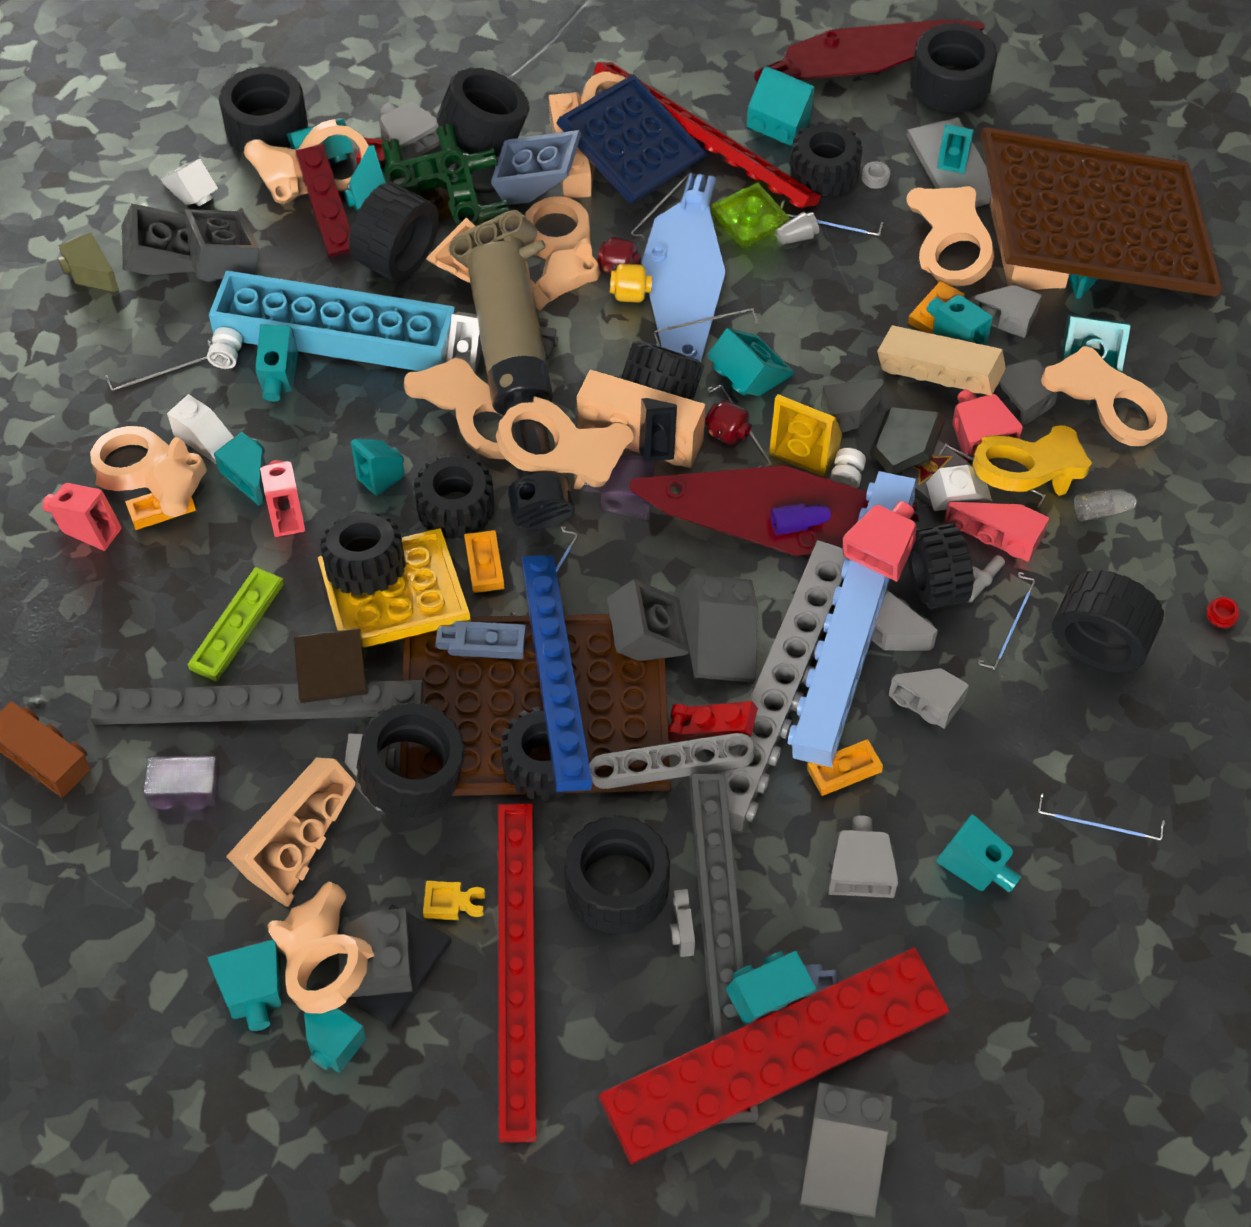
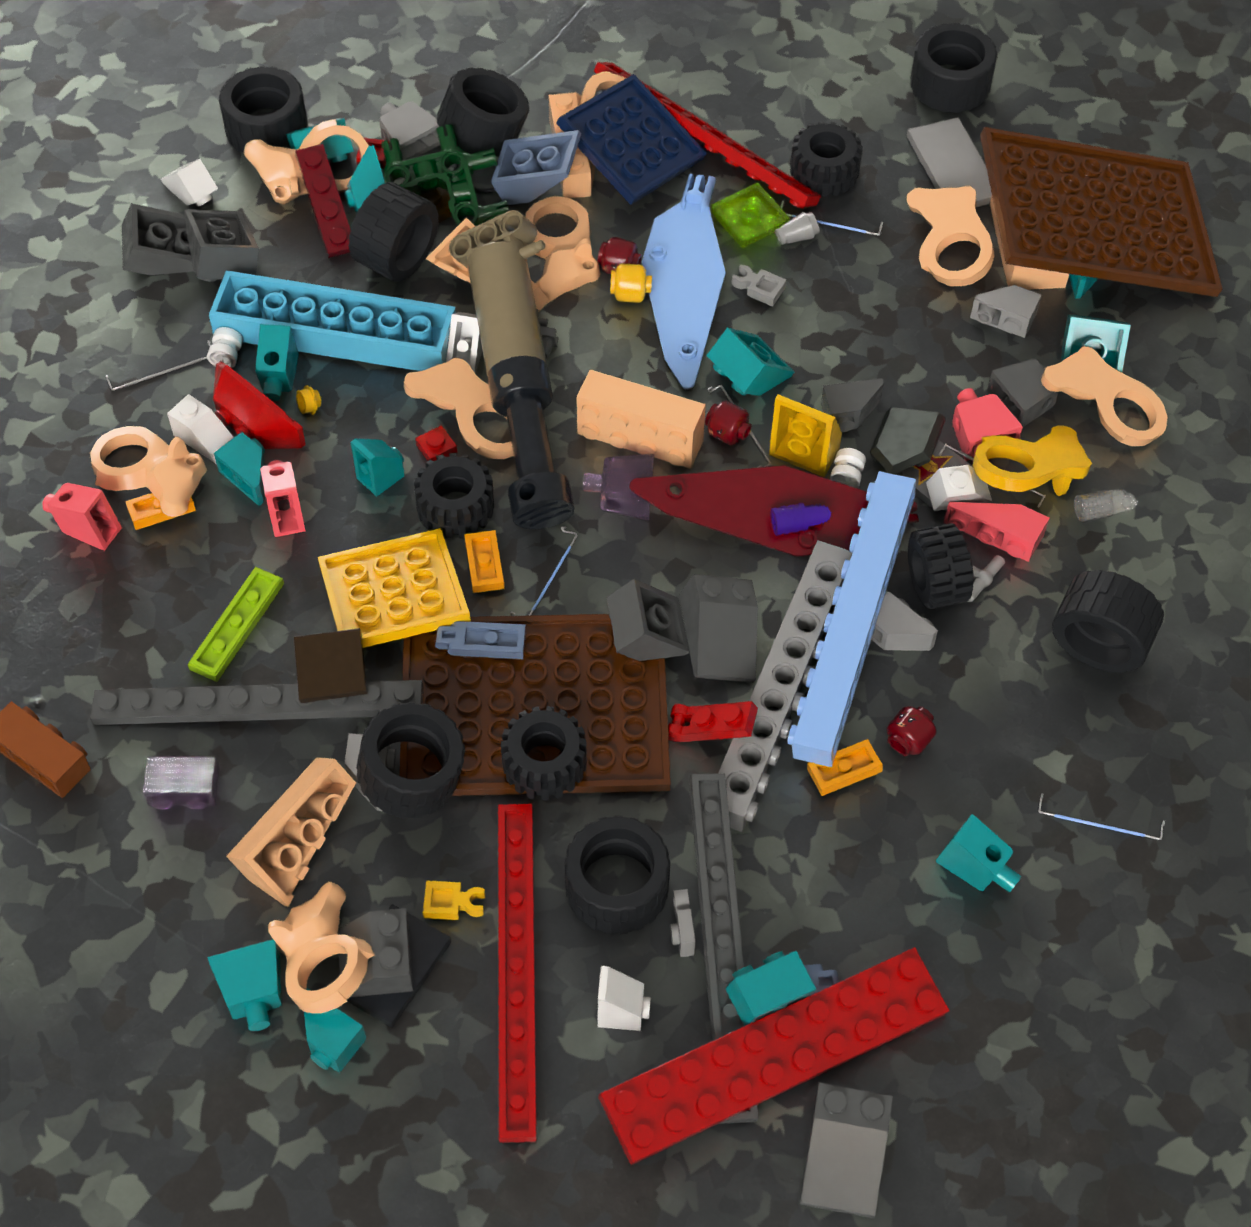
olive slope [58,232,119,292] -> none
black tyre [320,512,406,596] -> none
light nougat animal [496,396,634,490] -> none
blue plate [522,555,592,792] -> none
light grey beam [589,733,754,789] -> none
black tyre [621,341,704,400] -> none
light grey piece [631,172,702,241] -> none
black slope [639,398,677,462] -> none
light grey piece [654,308,758,346] -> none
teal slope [746,66,814,146] -> none
dark red wing [754,19,984,83] -> none
light grey torso [828,816,898,898] -> none
coral torso [843,501,916,582] -> none
light grey tile [862,161,890,189] -> none
tan brick [877,325,1006,396] -> none
light grey slope [888,668,969,729] -> none
light orange plate [908,281,965,334] -> none
teal torso [927,295,993,346] -> none
teal slope [937,124,974,174] -> none
light blue piece [978,572,1035,670] -> none
red plate [1206,597,1239,628] -> none
none -> red wedge [213,361,306,449]
none -> yellow plate [296,385,321,415]
none -> red plate [415,425,458,461]
none -> white slope [598,966,651,1031]
none -> light grey plate [732,265,787,307]
none -> dark red head [886,706,937,756]

